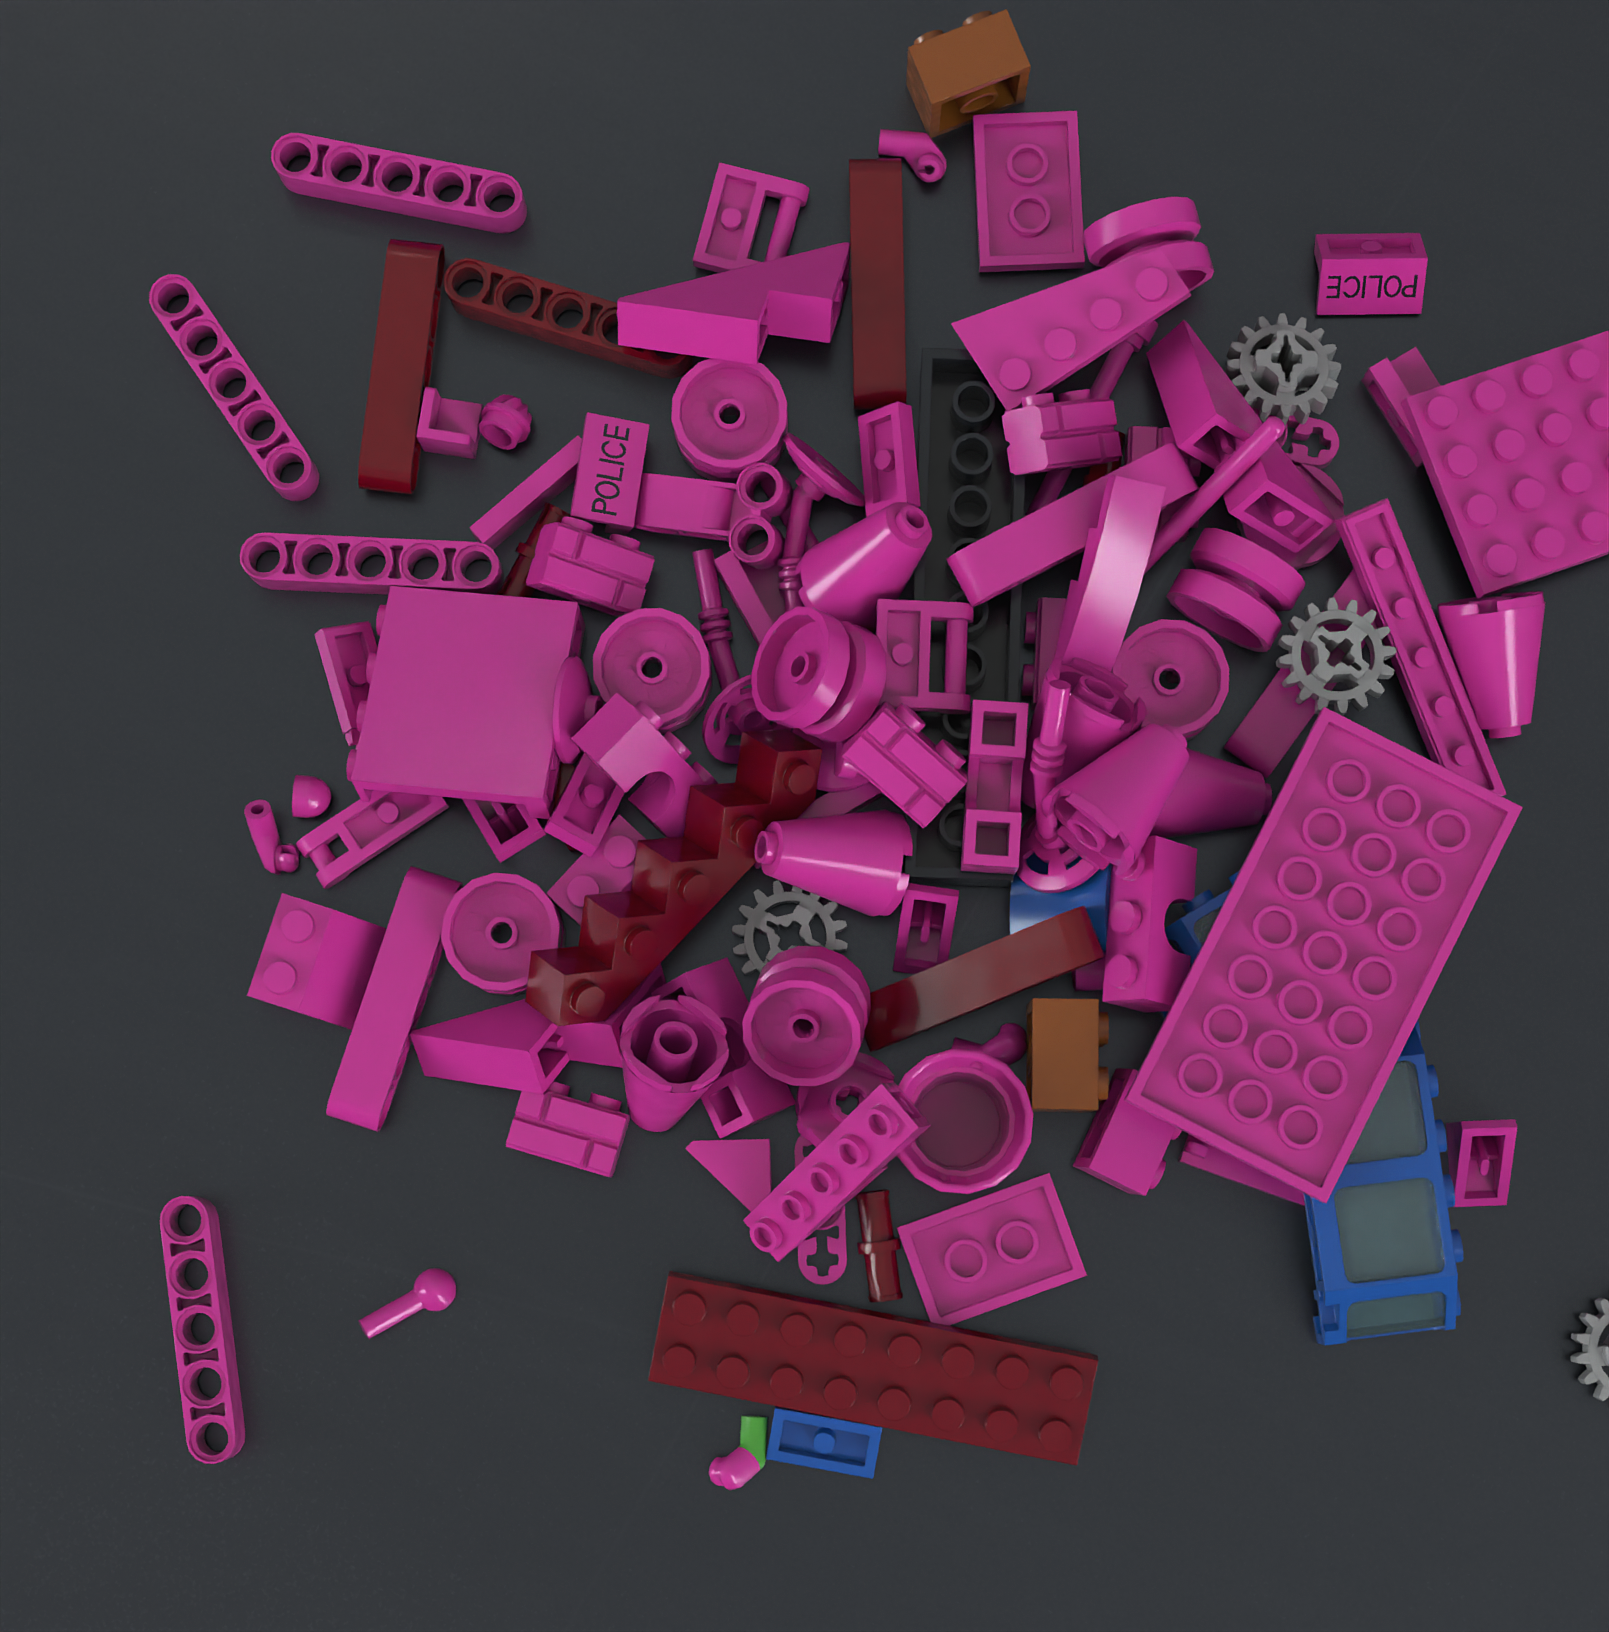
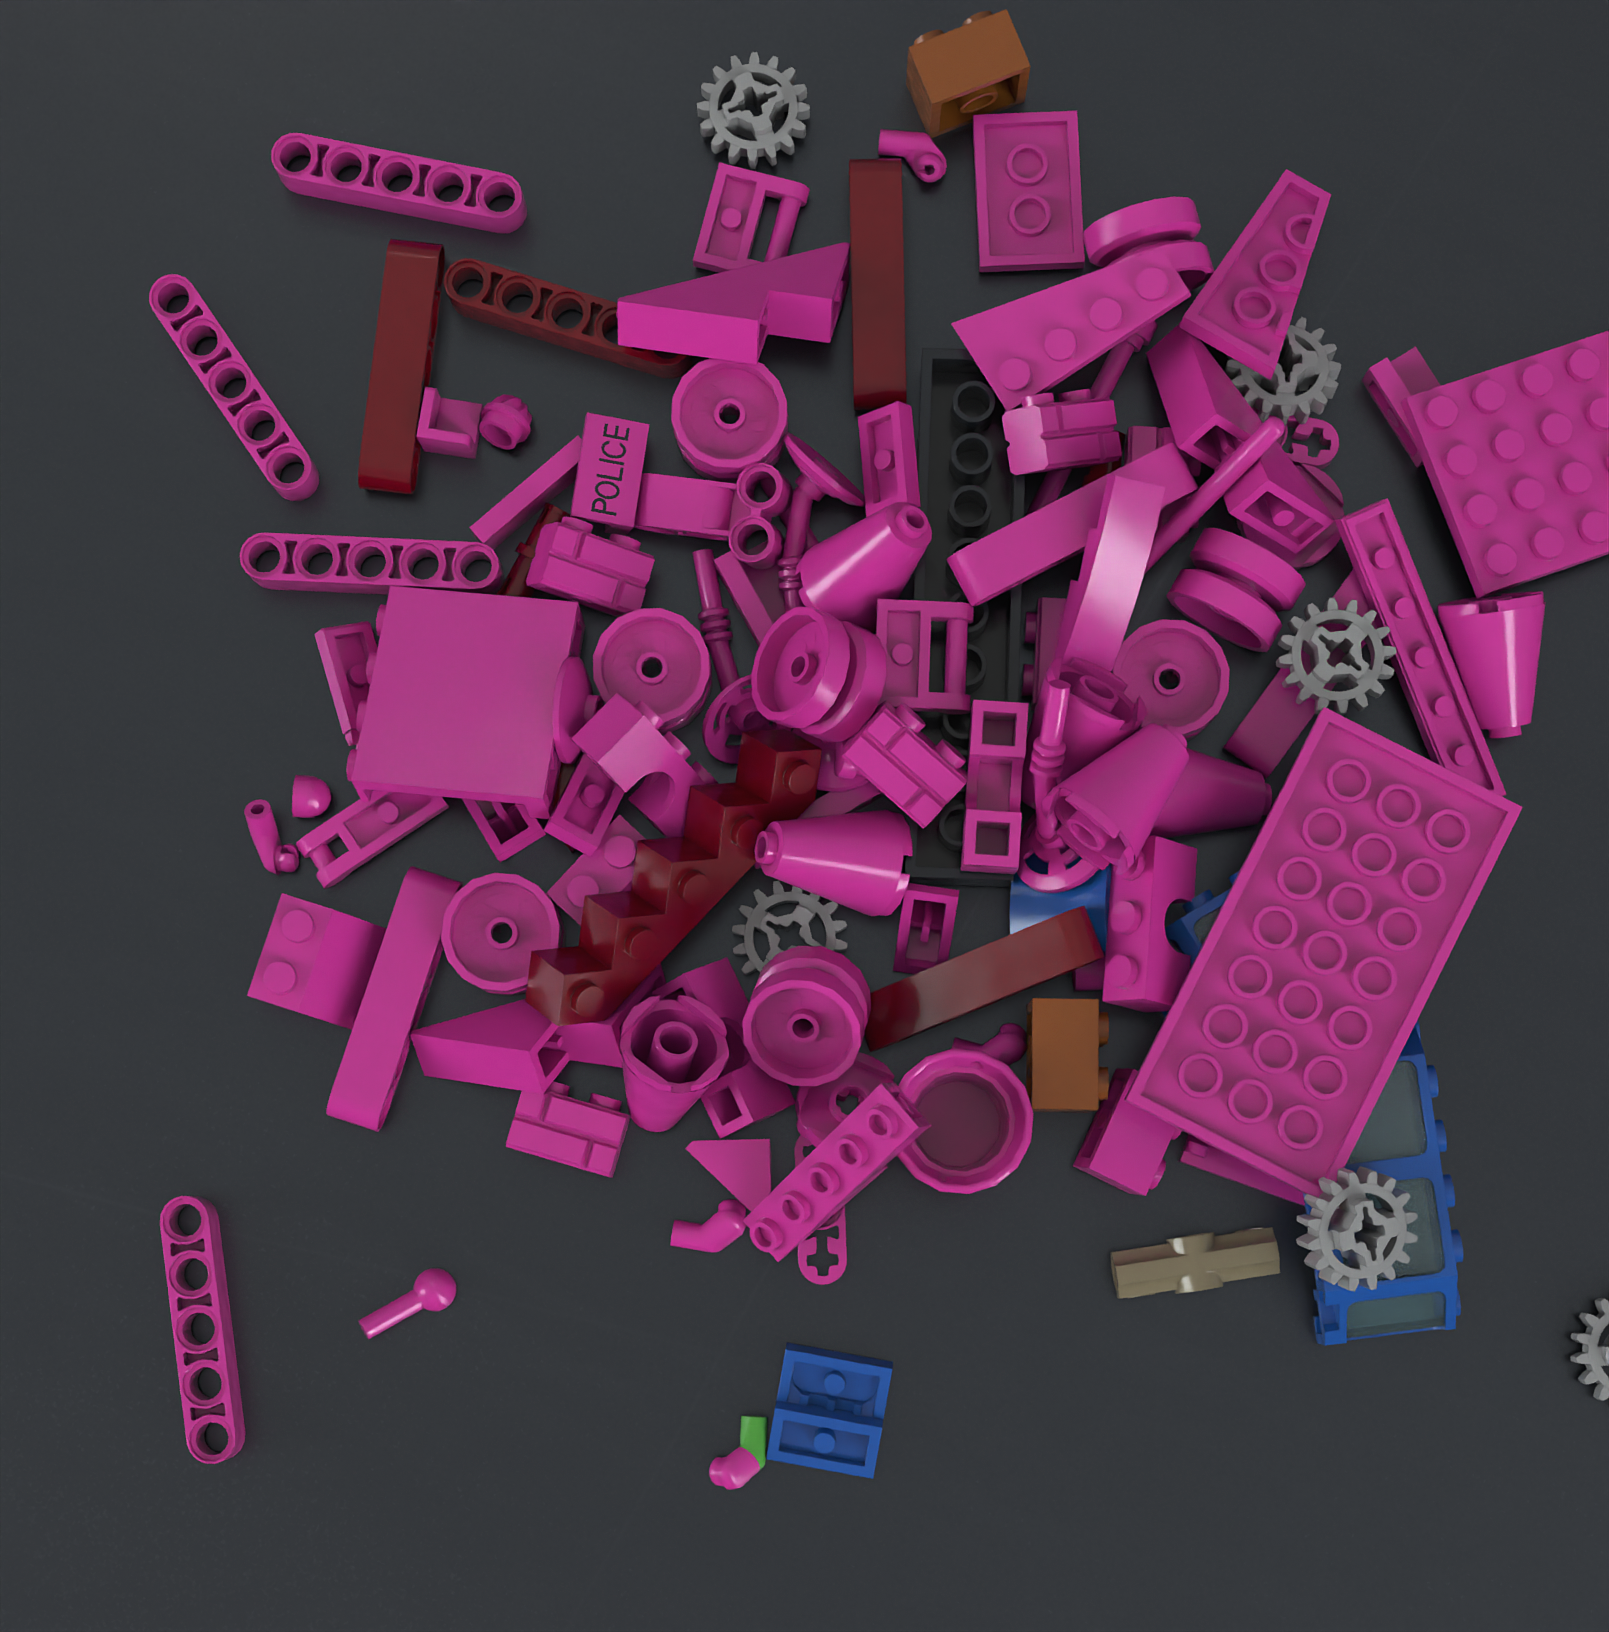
dark red plate [648,1271,1099,1466] -> none
dark red pin [855,1189,903,1302] -> none
dark pink plate [896,1173,1087,1326] -> none
dark pink panel [1314,233,1428,315] -> none
dark pink slope [1446,1119,1517,1207] -> none
none -> dark pink arm [670,1199,746,1253]
none -> light grey gear [697,52,810,169]
none -> dark tan piece [1110,1227,1280,1299]
none -> dark pink wing [1180,169,1331,380]
none -> light grey gear [1296,1166,1418,1292]

